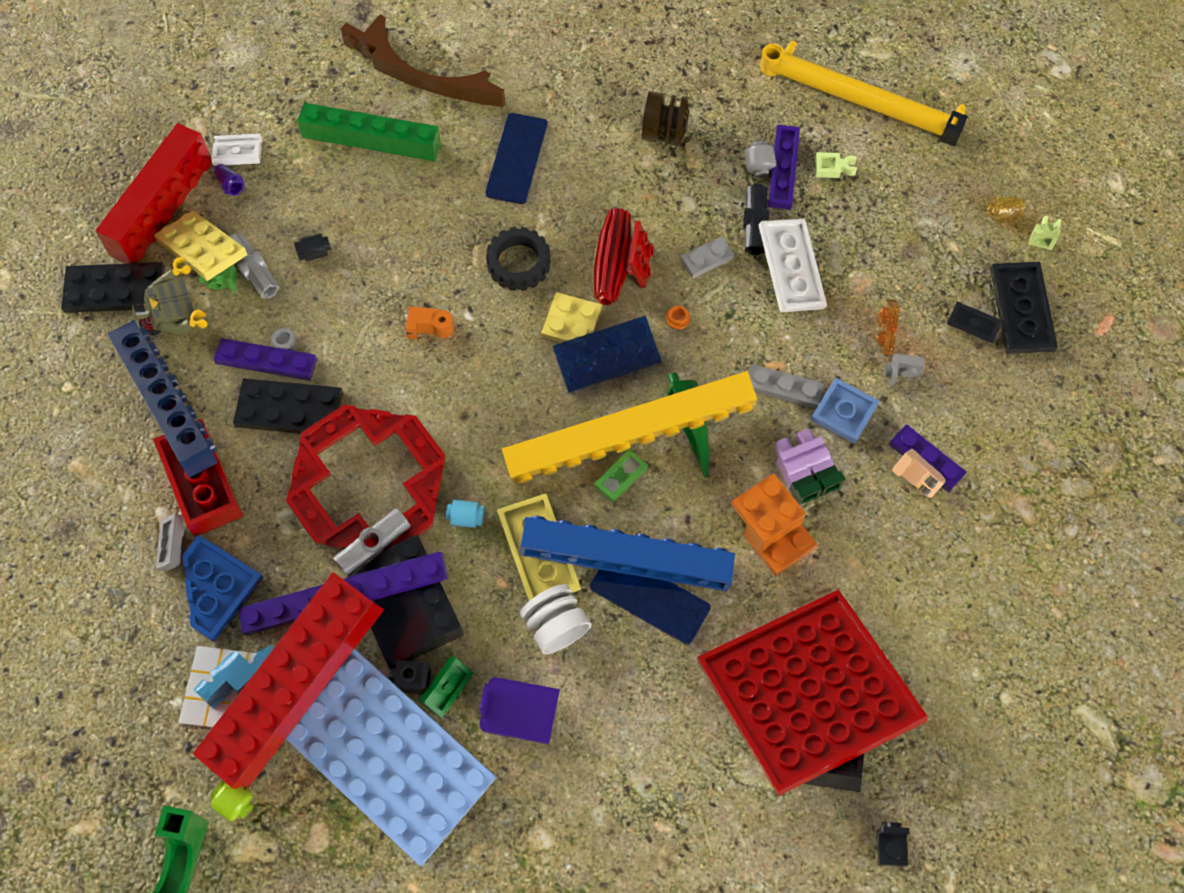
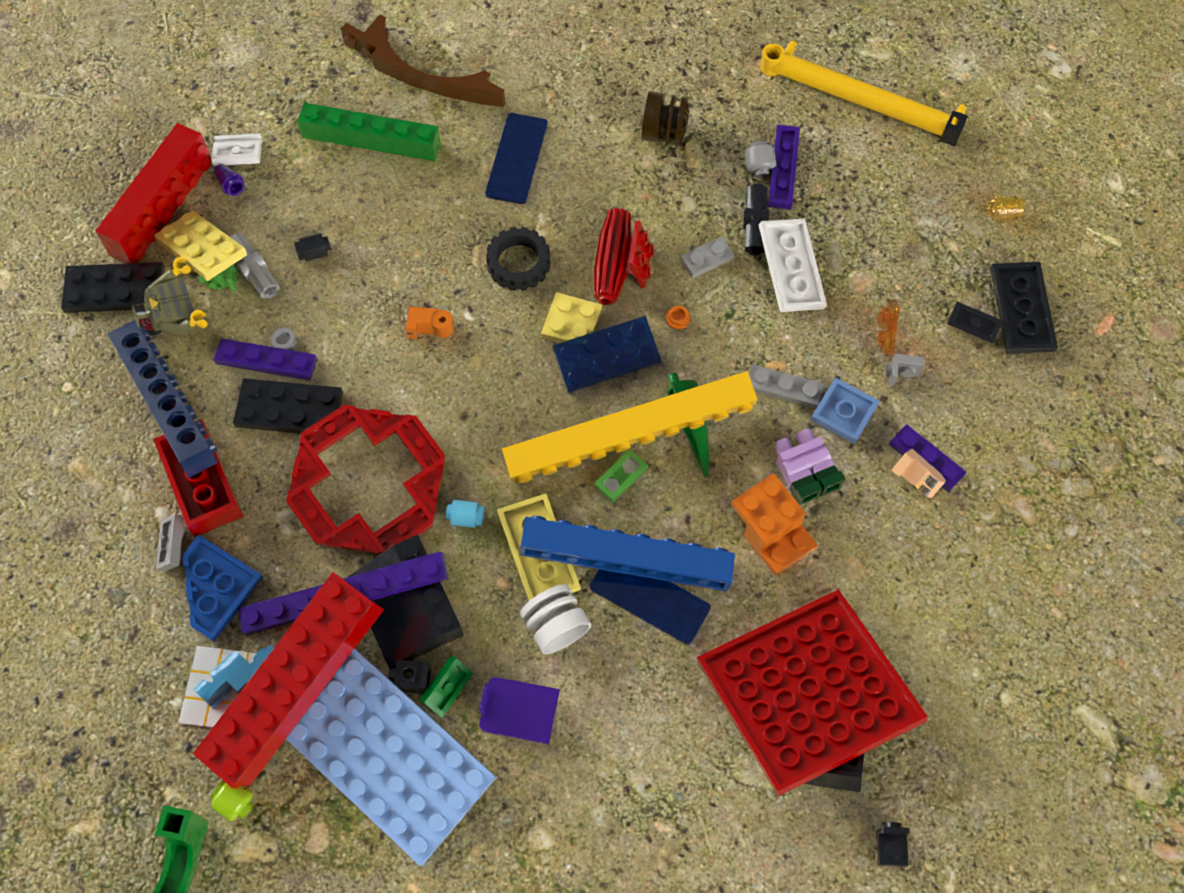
light grey piece [333,508,411,577] -> none
yellowish green plate [815,152,857,178] -> none
yellowish green plate [1028,216,1061,250] -> none

